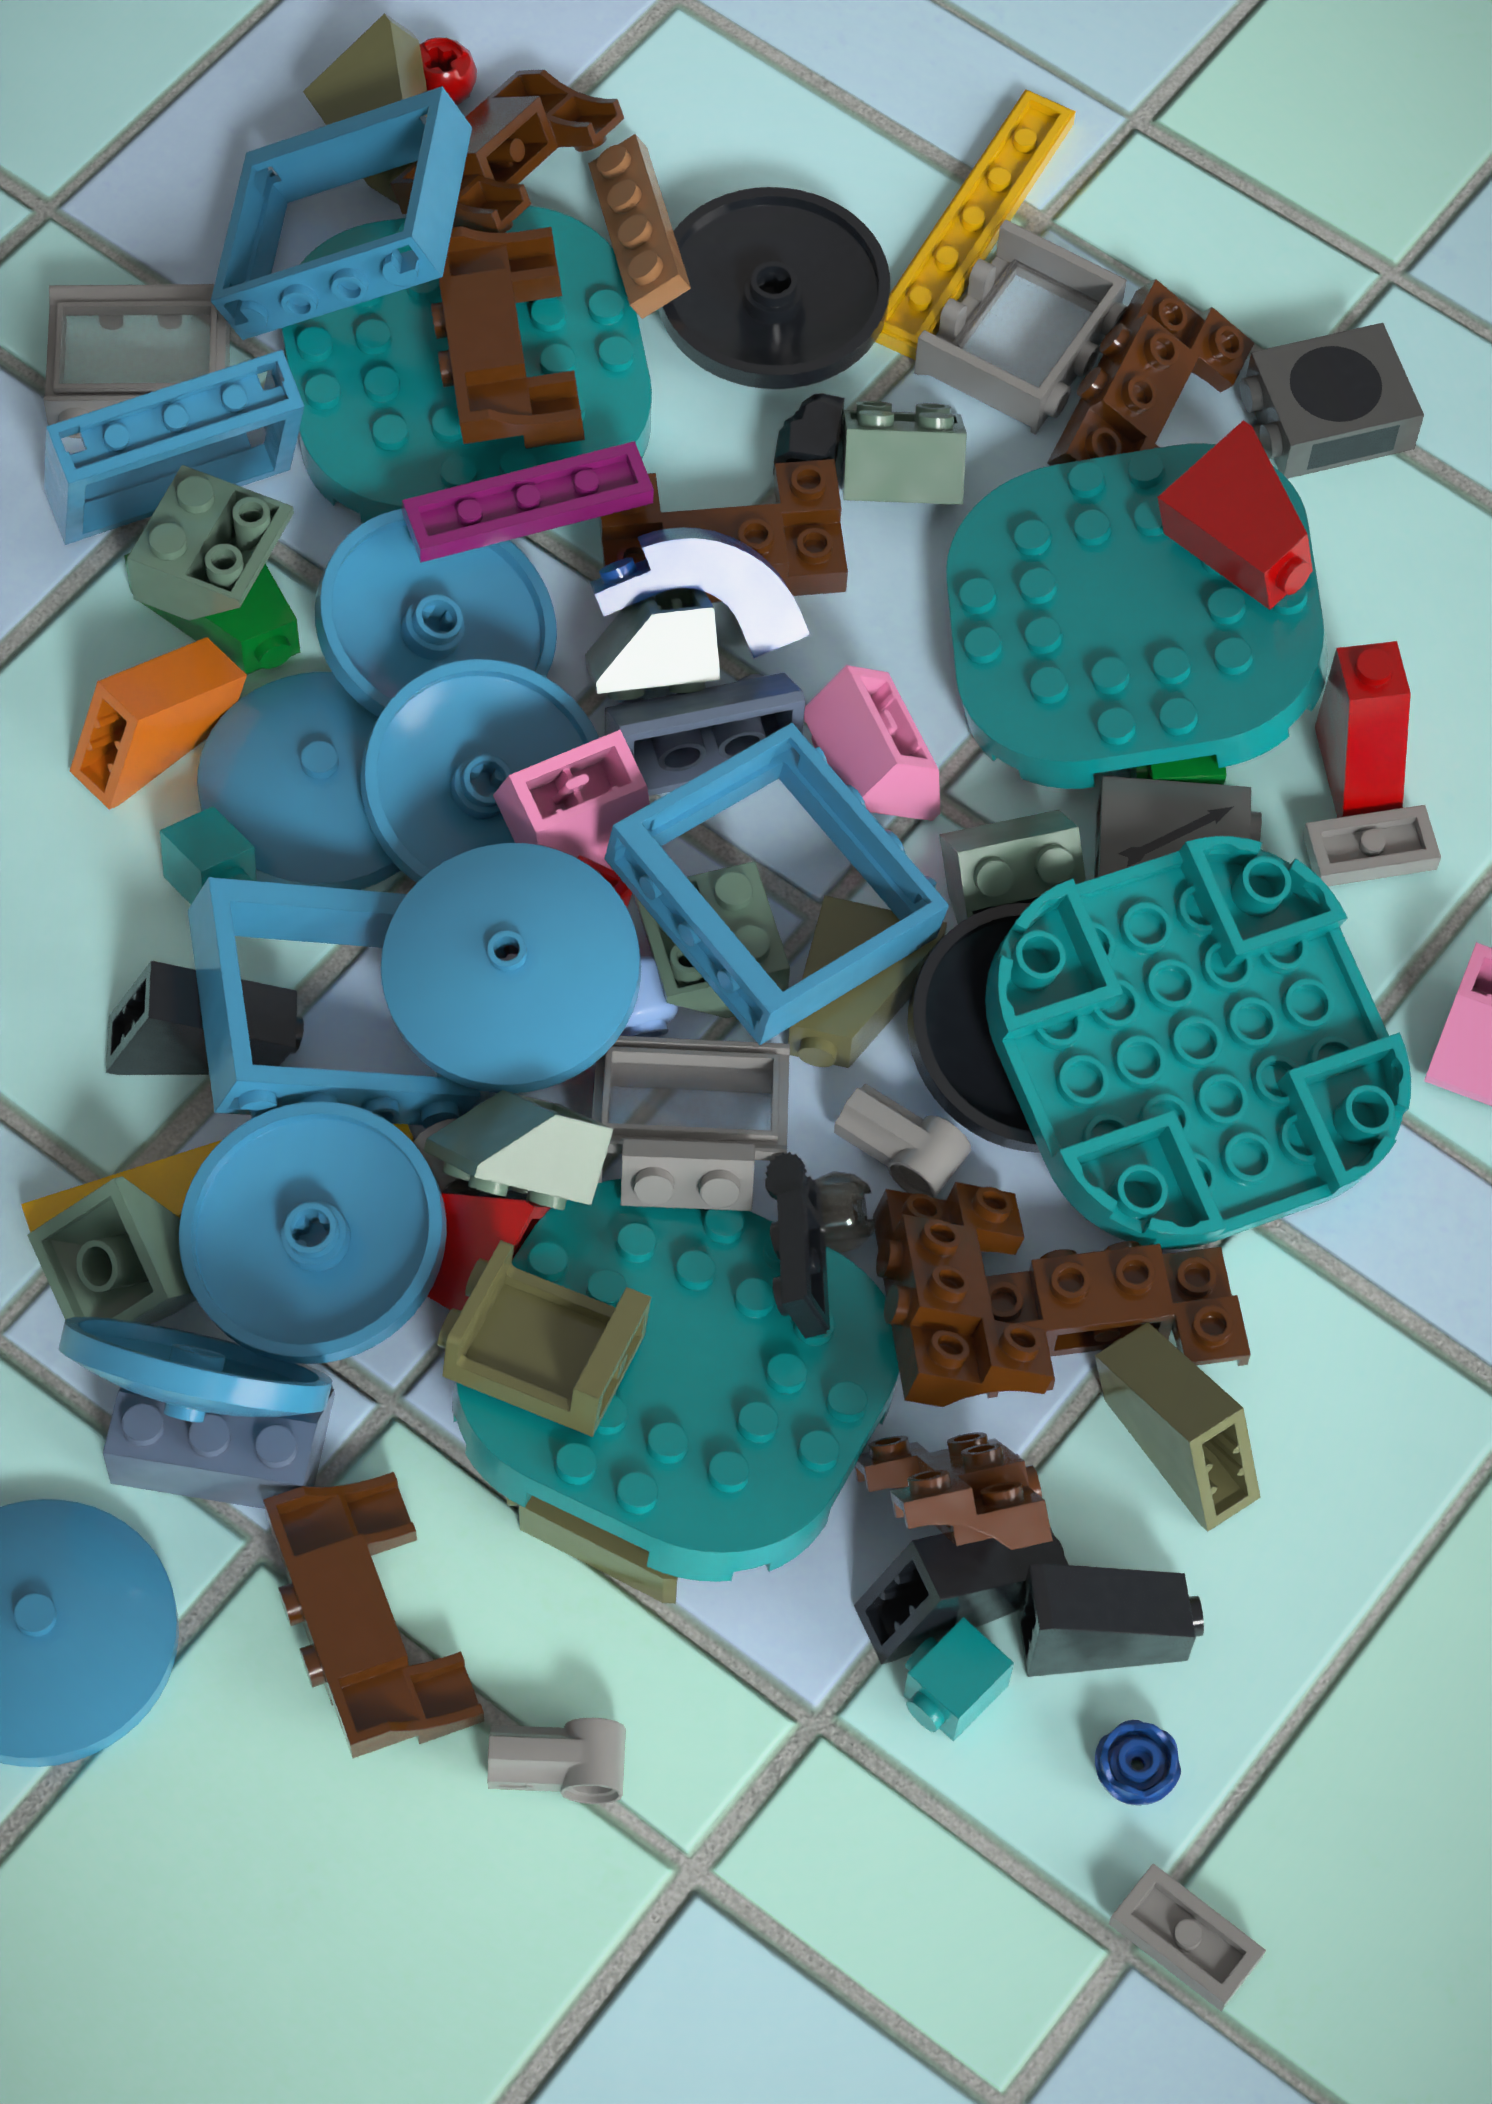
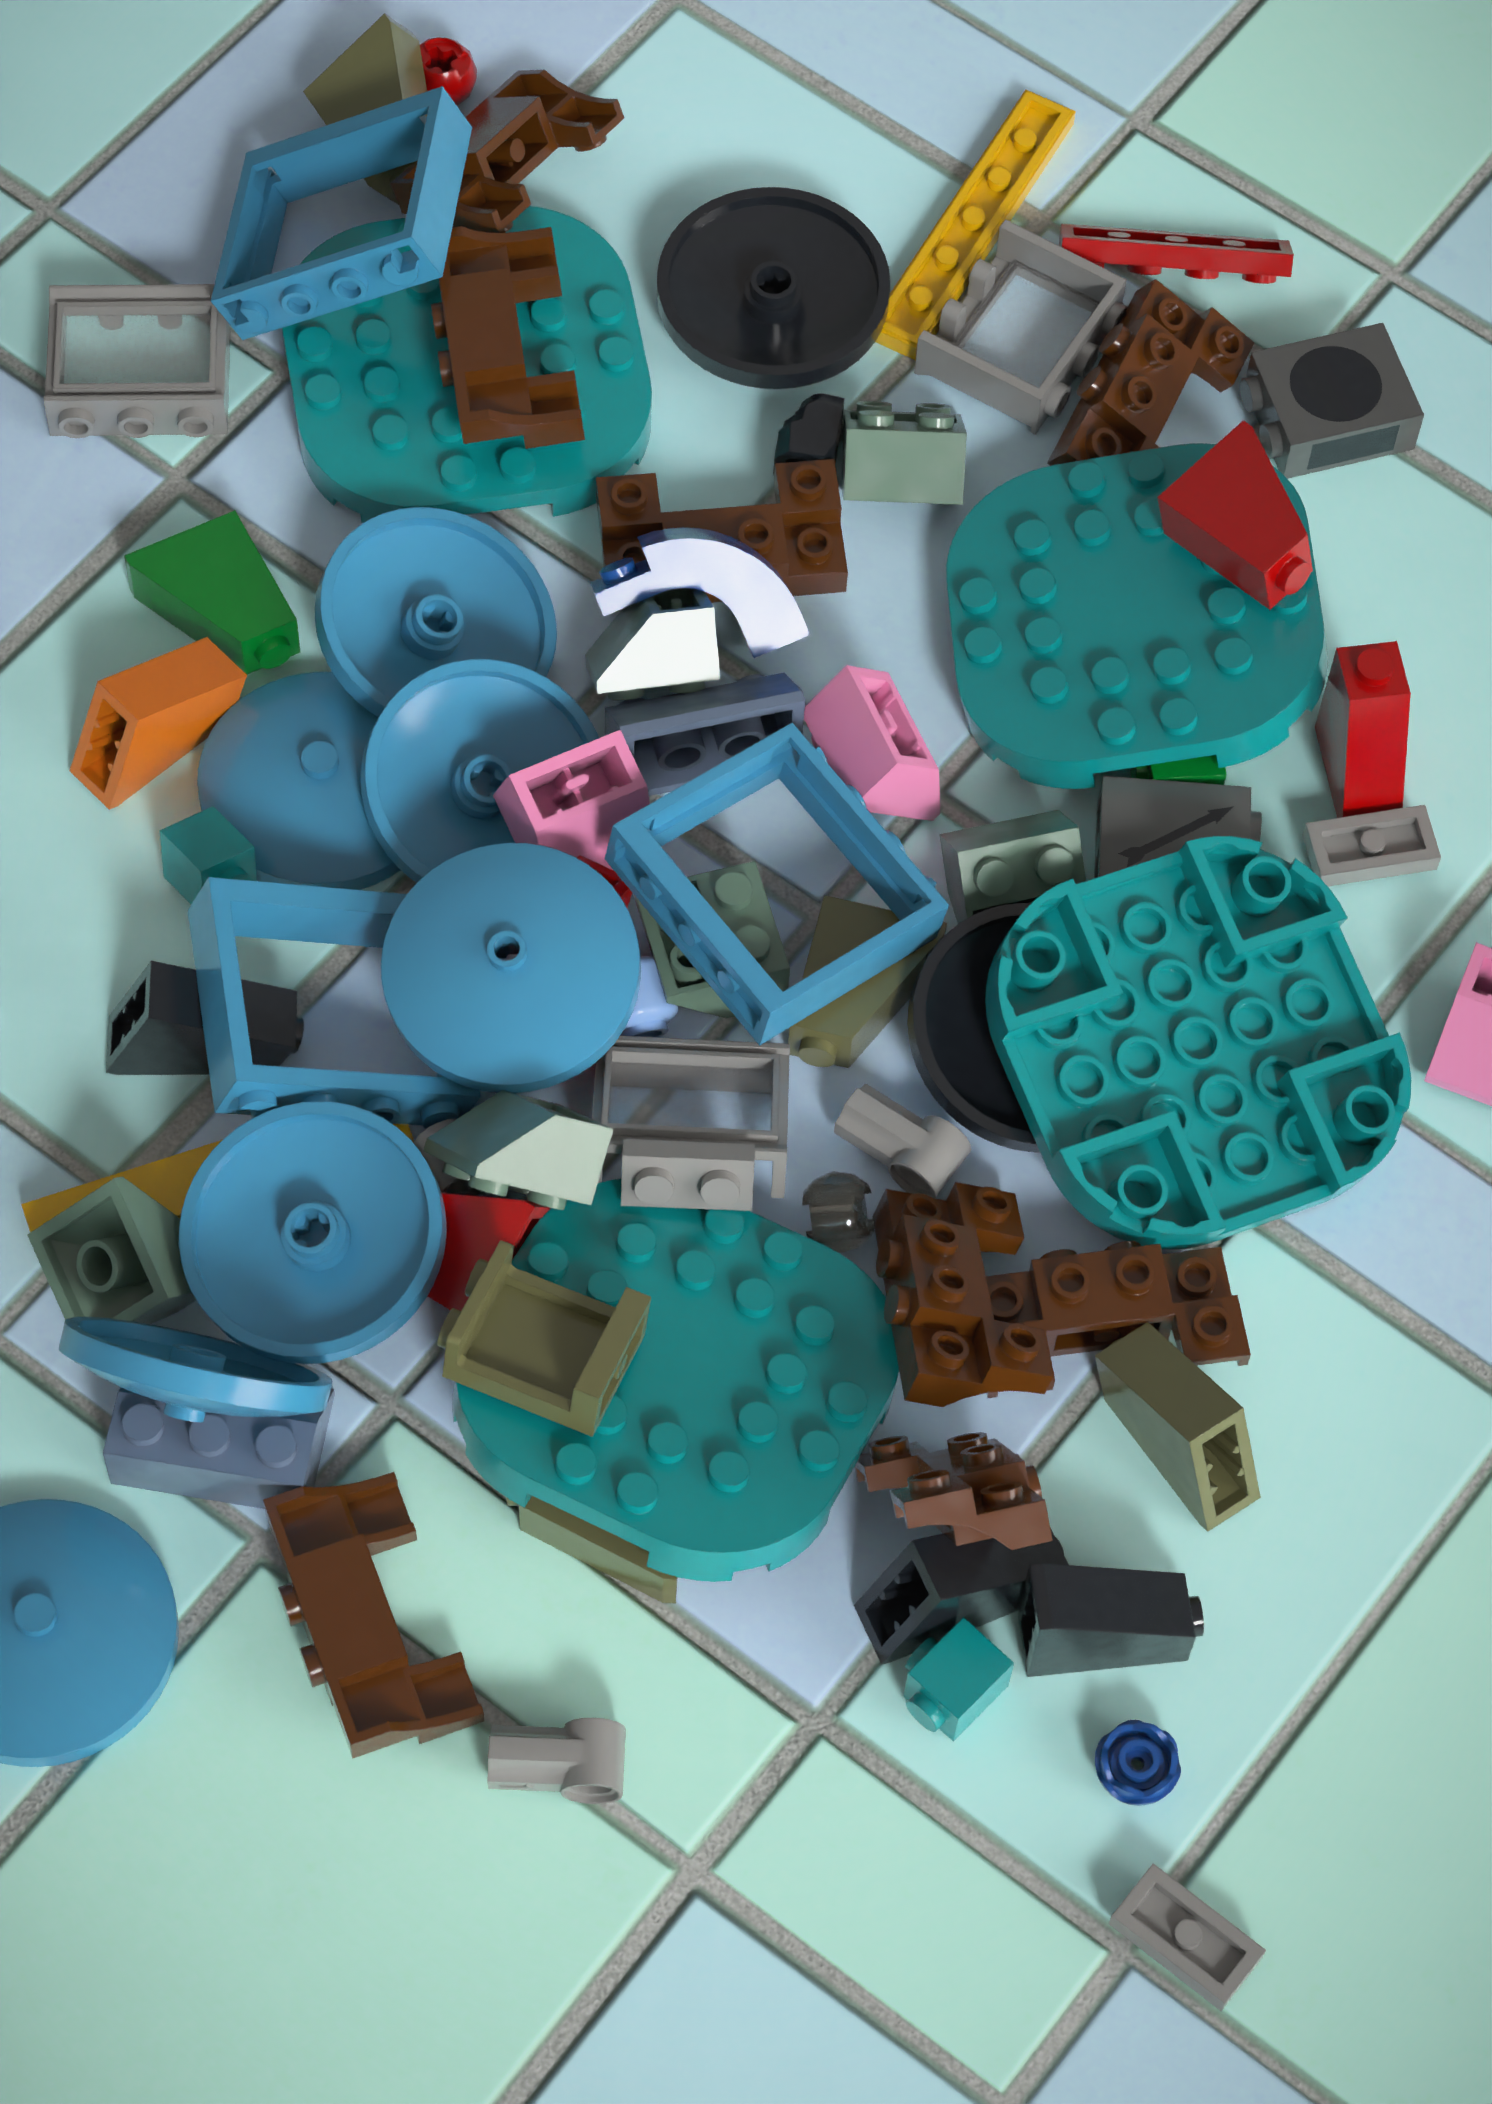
dark azure window [44,350,304,545] -> none
sand green slope [127,465,294,620] -> none
magenta plate [402,441,654,563] -> none
medium nougat plate [588,134,691,319] -> none
black hinge [765,1152,830,1339] -> none
none -> red plate [1059,224,1294,284]

